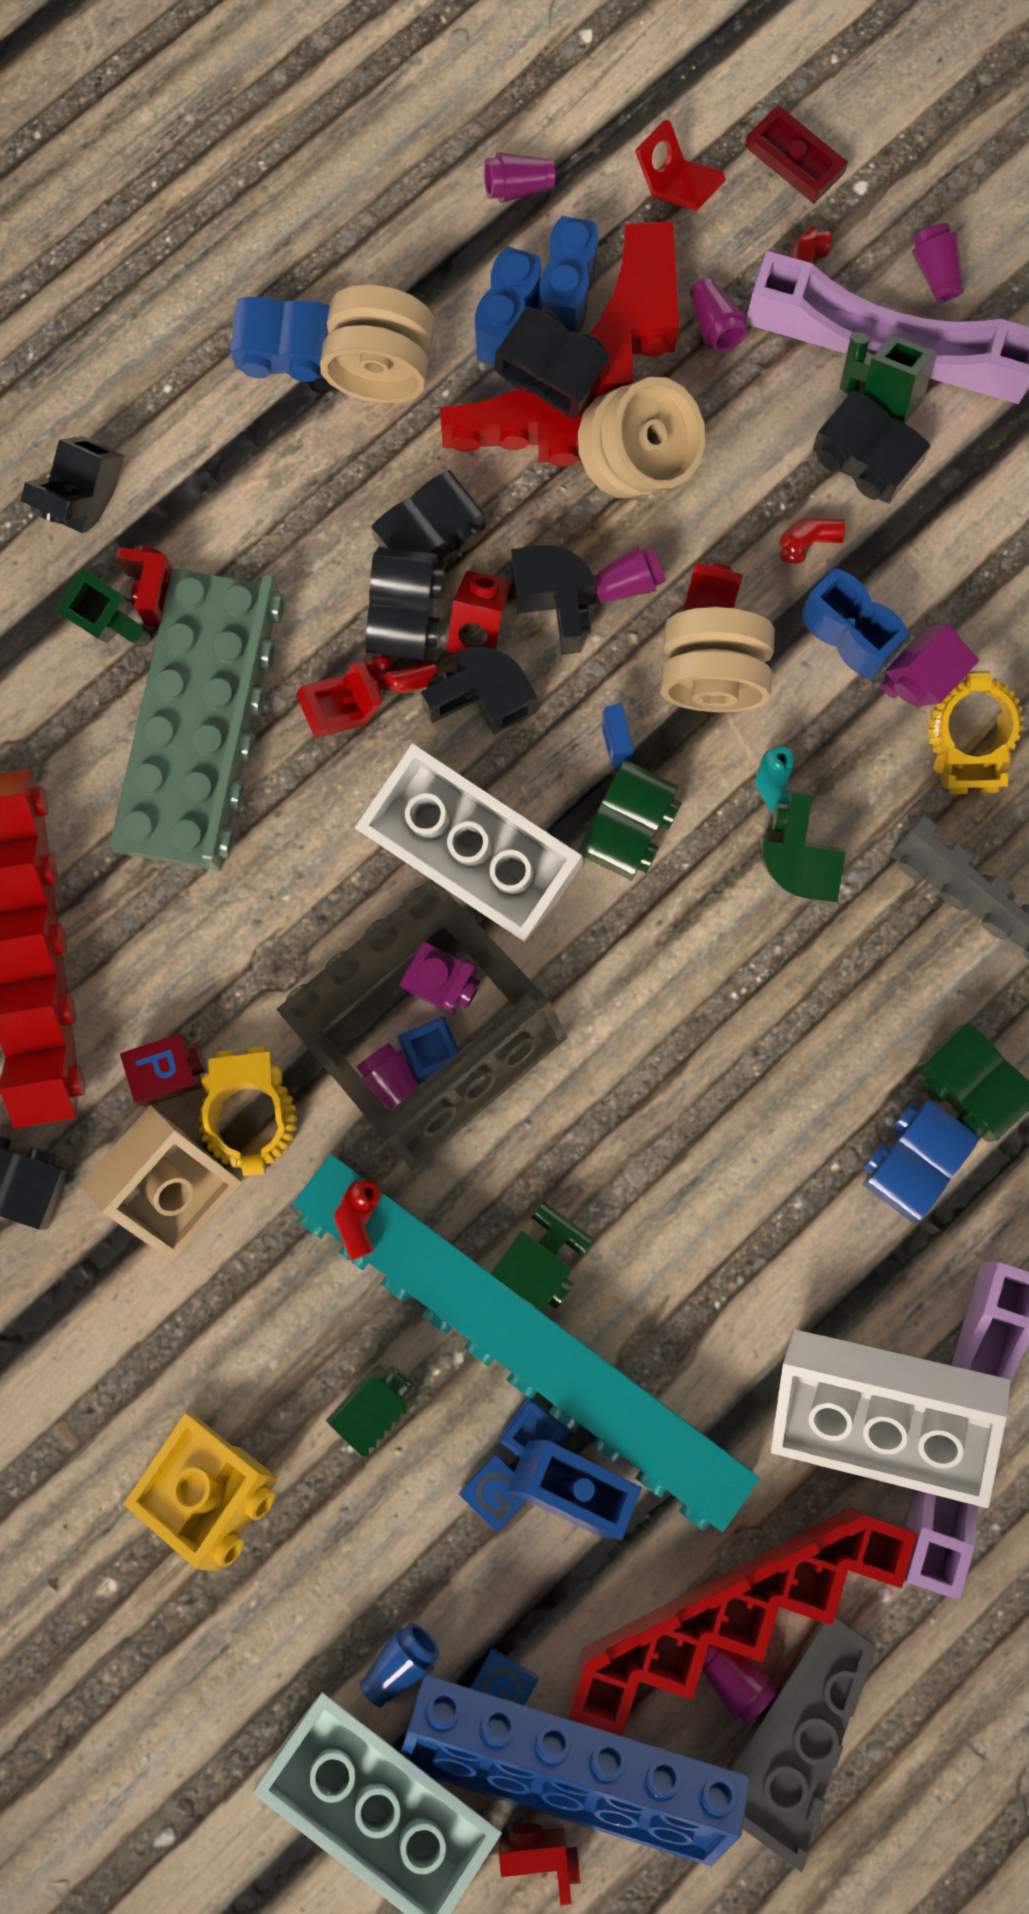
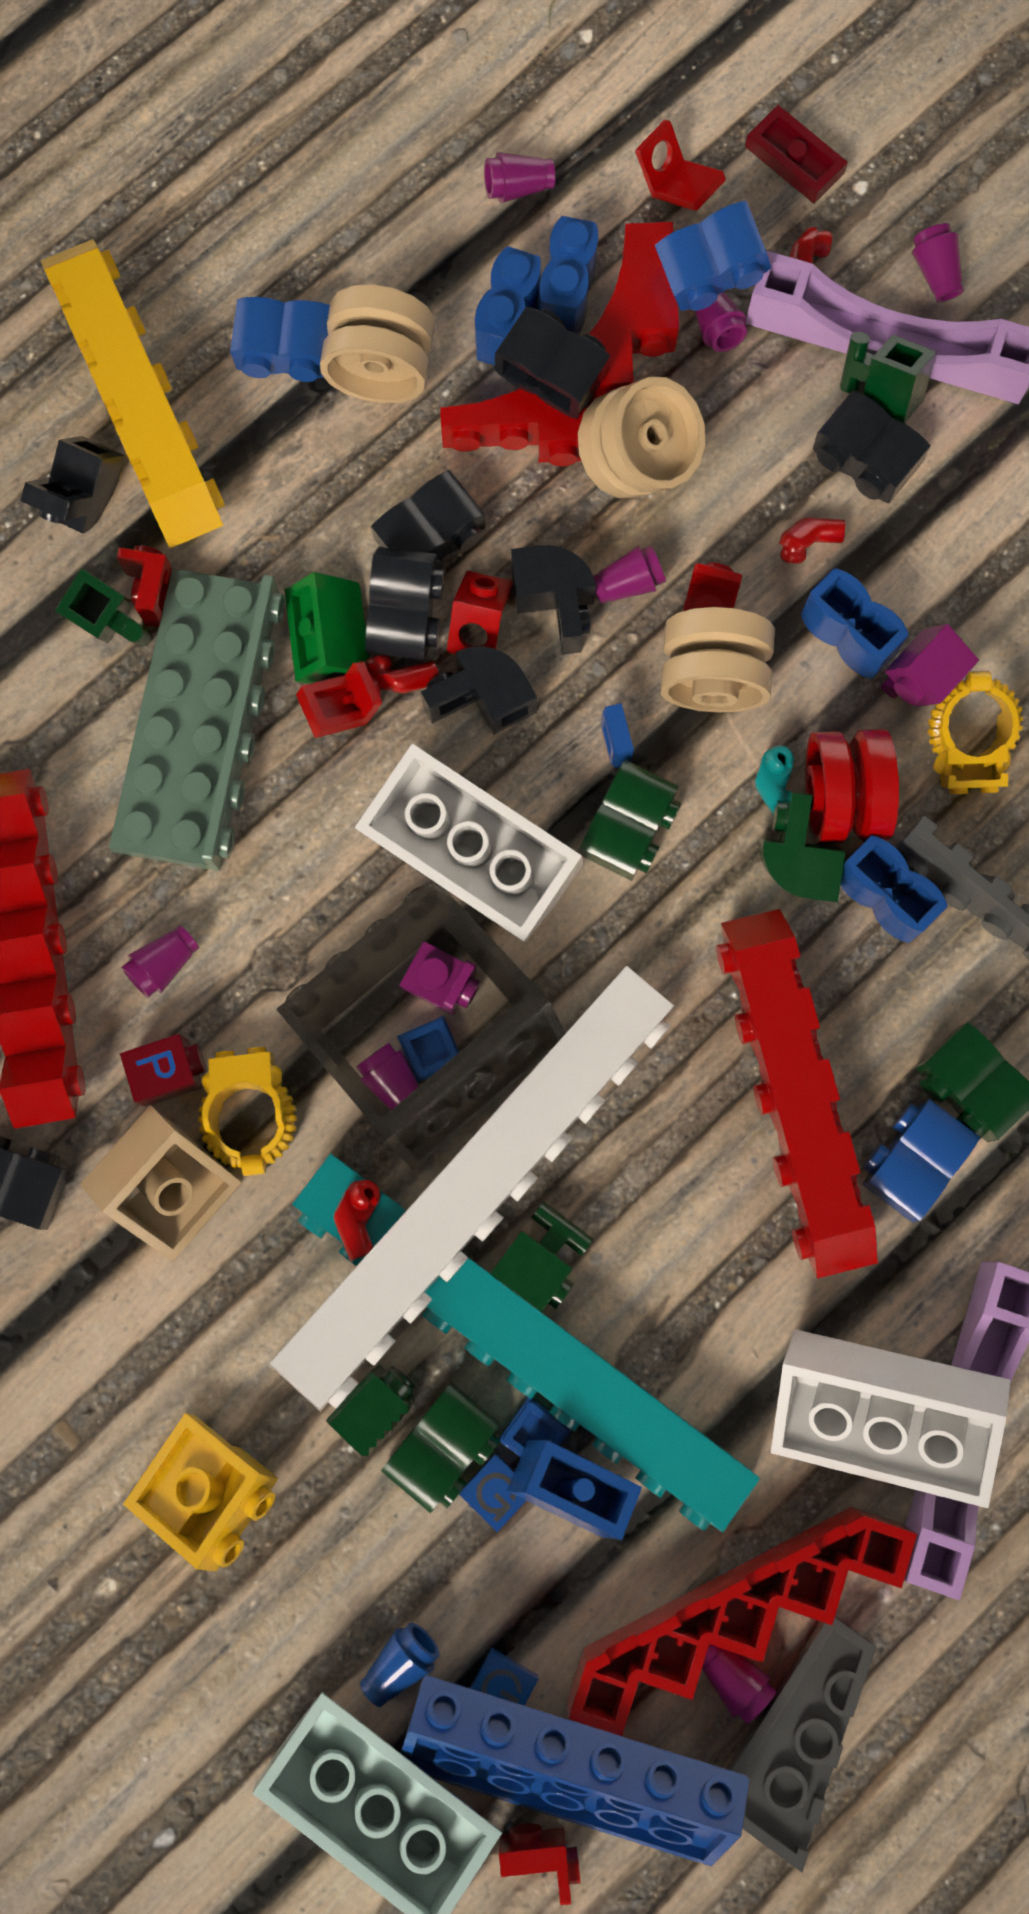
none -> yellow brick [41,239,225,548]
none -> magenta cone [121,925,199,998]
none -> white brick [270,966,674,1412]
none -> green panel [284,572,369,684]
none -> dark green brick [381,1382,501,1513]
none -> blue brick [655,201,772,311]
none -> red brick [716,909,878,1279]
none -> red wheel [805,729,899,844]
none -> blue brick [840,835,948,943]

